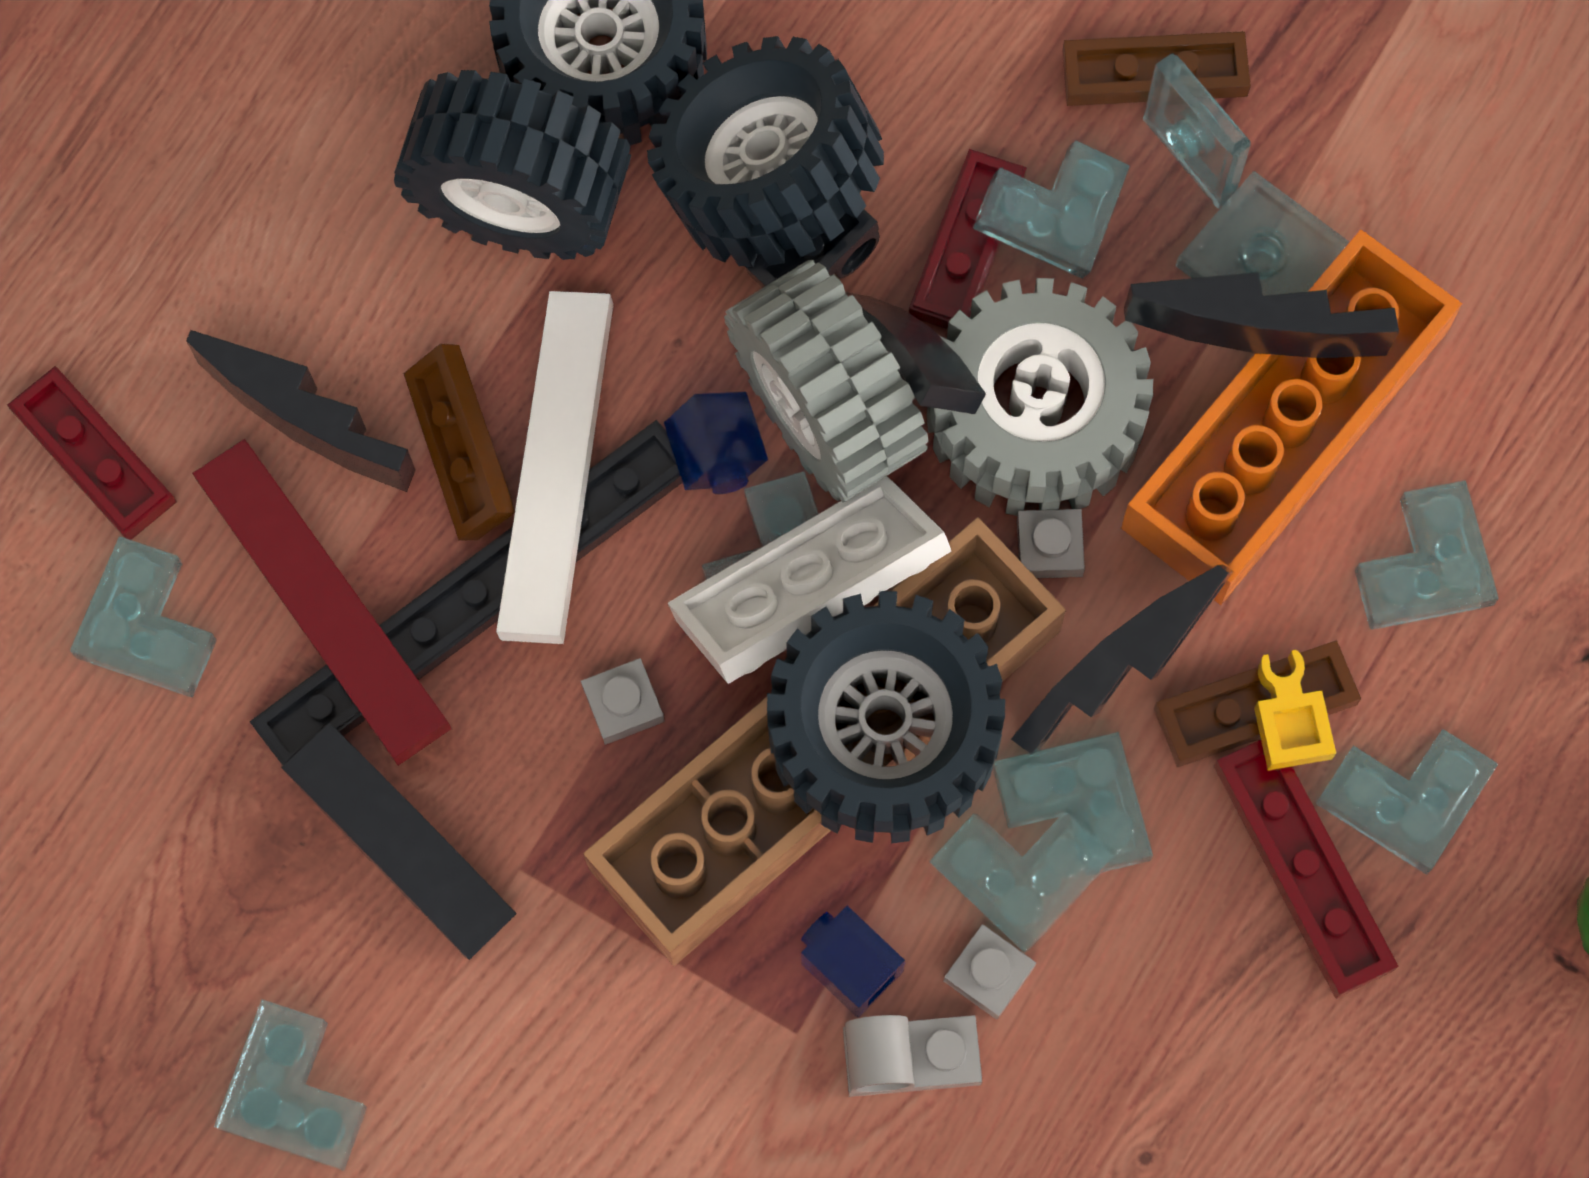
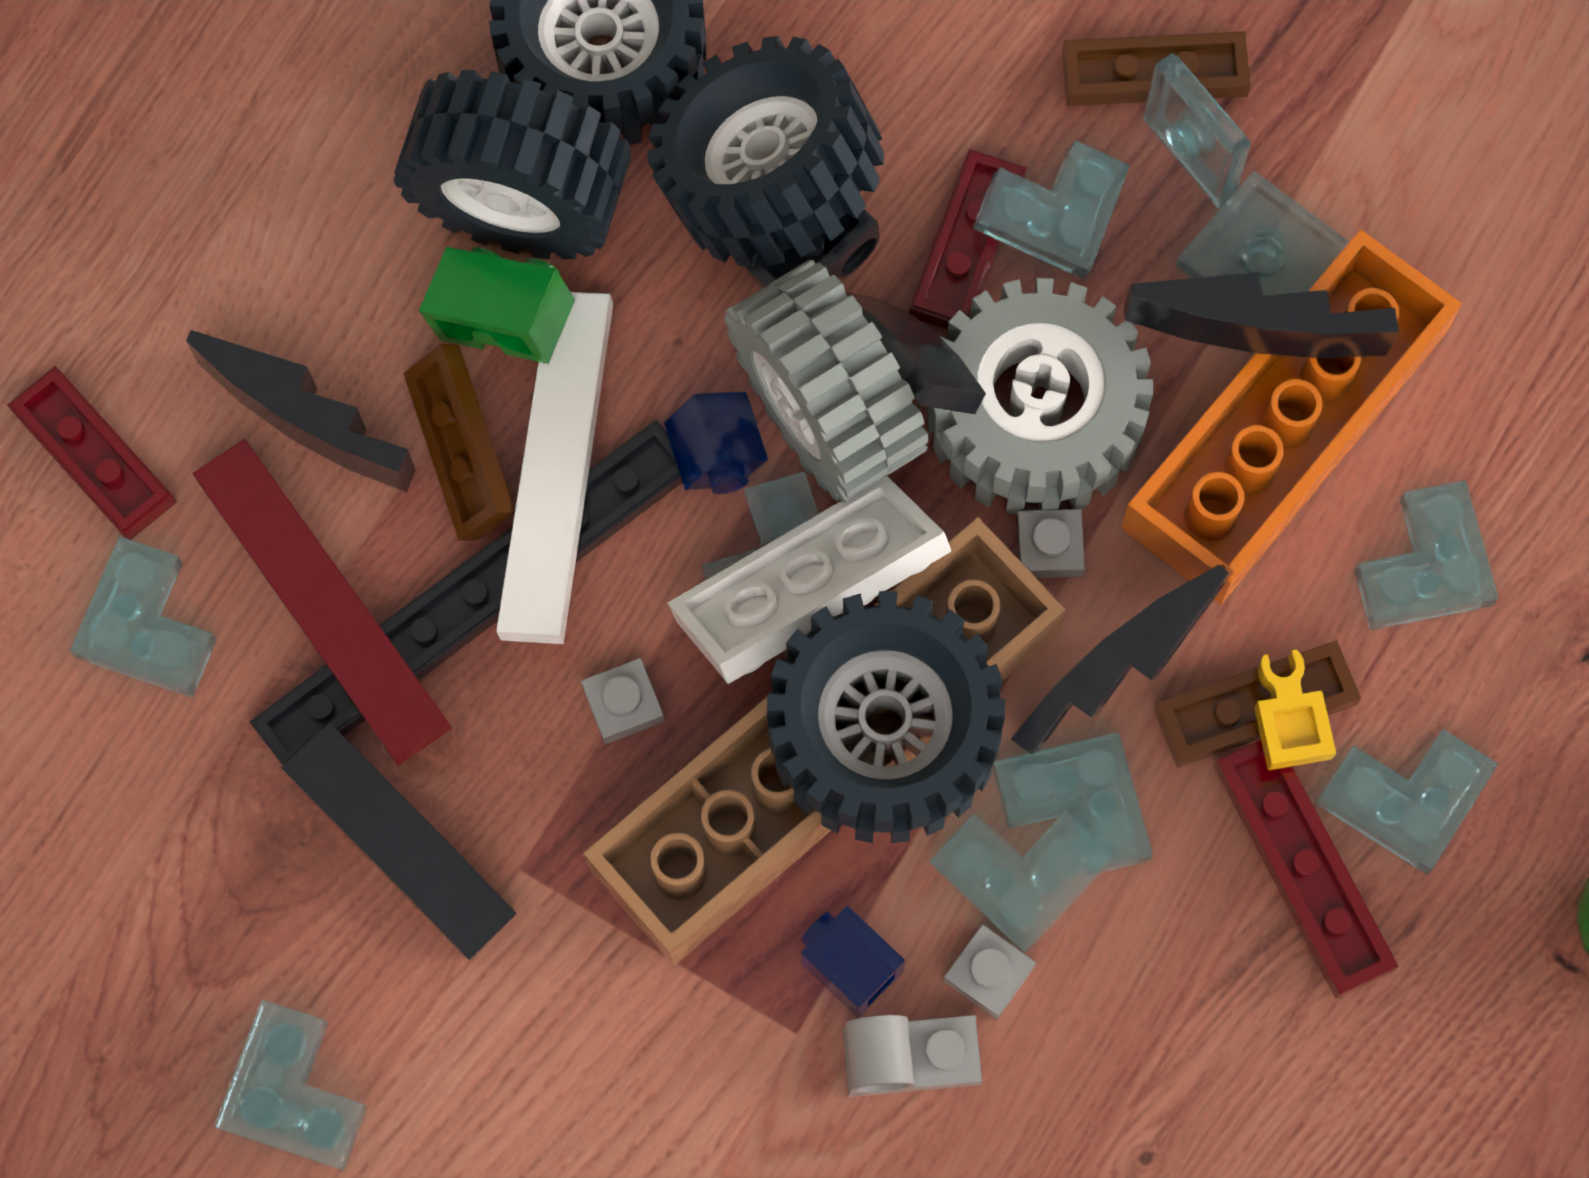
none -> green brick [418,247,575,364]

